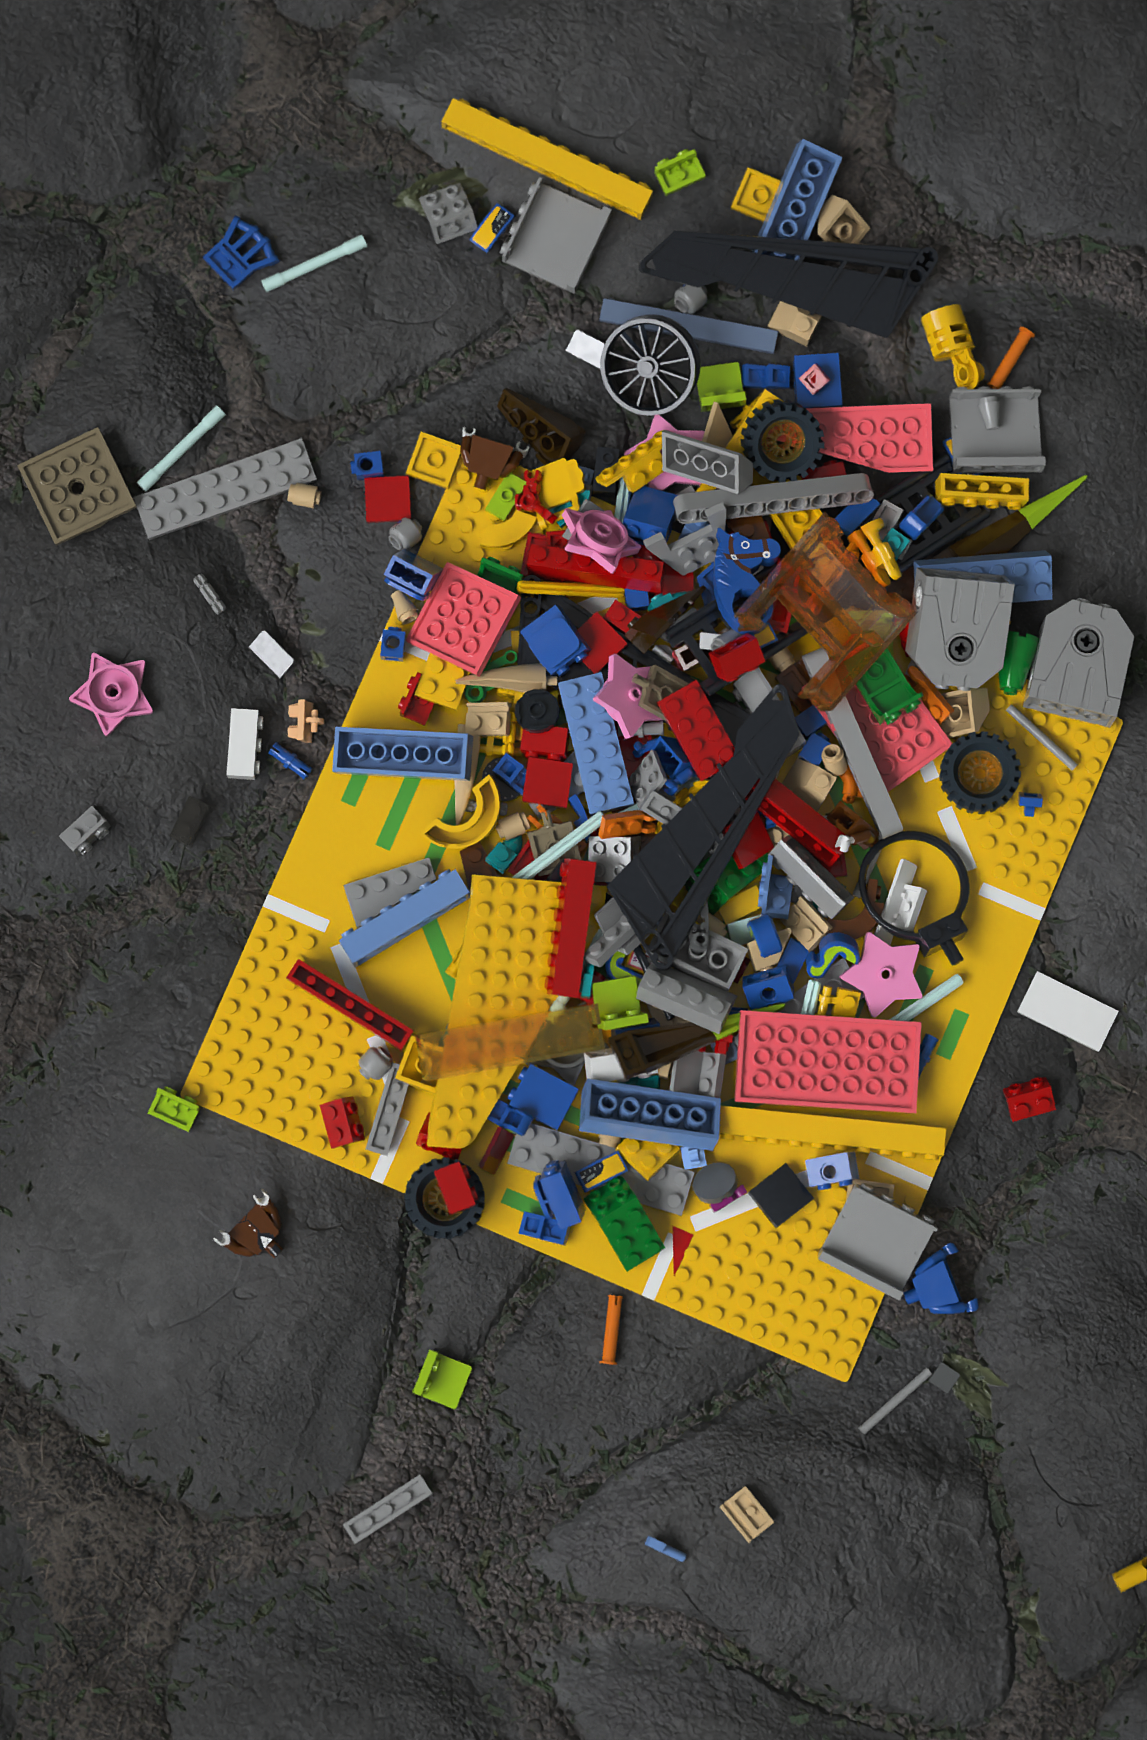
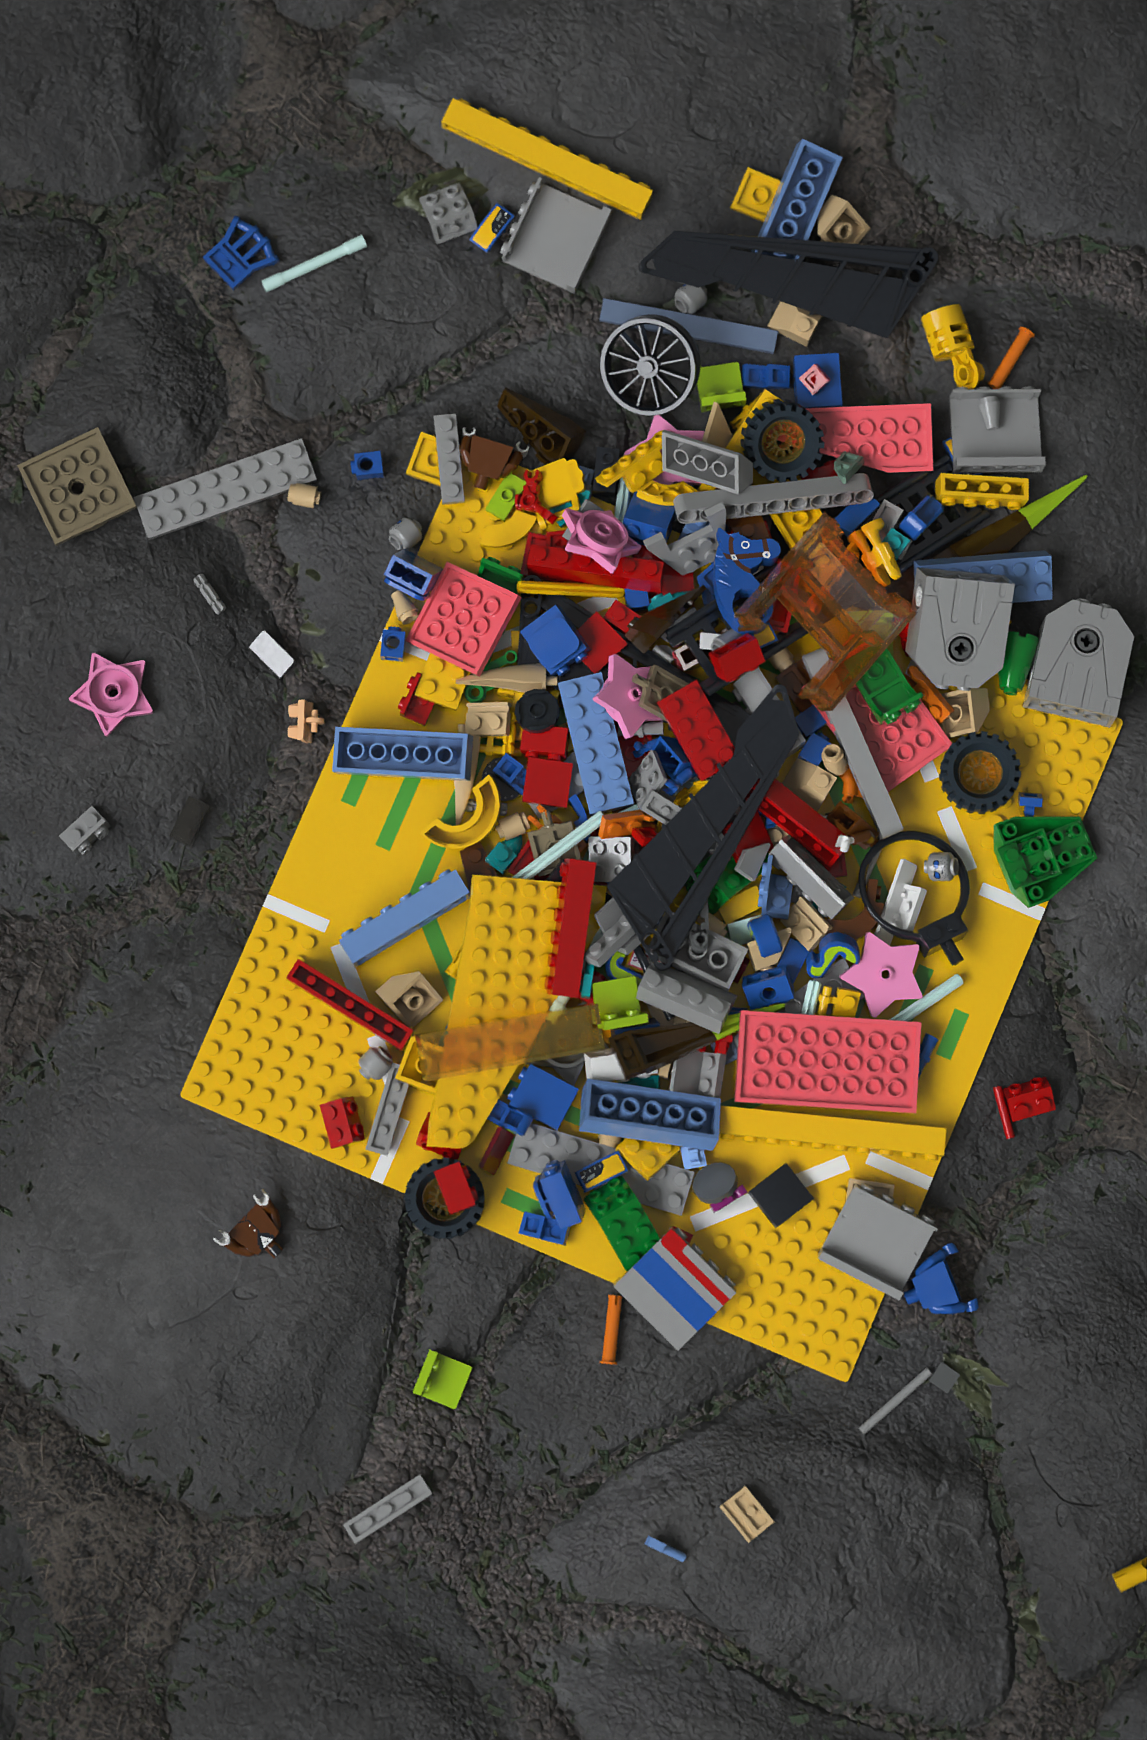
light aqua piece [136,406,225,492] -> none
lime bracket [148,1086,201,1132] -> none
white brick [227,708,263,780] -> none
blue pin [268,742,313,780] -> none
light grey wing [343,858,436,929] -> none
red tile [364,476,411,523] -> none
slope [566,329,614,369] -> none
lime bracket [654,149,706,196] -> none
brick [805,1152,860,1191] -> none
light grey bar [1006,704,1078,771] -> none
white tile [1017,971,1119,1052] -> none
none -> tan slope [375,971,443,1029]
none -> light grey plate [434,414,465,505]
none -> panel [613,1226,736,1351]
none -> red tile [631,827,658,847]
none -> yellow tile [637,480,699,506]
none -> light grey tile [734,843,771,881]
none -> sand green tile [834,451,864,484]
none -> light grey head [924,852,959,881]
none -> red piece [993,1086,1015,1139]
none -> green wedge [994,817,1097,908]

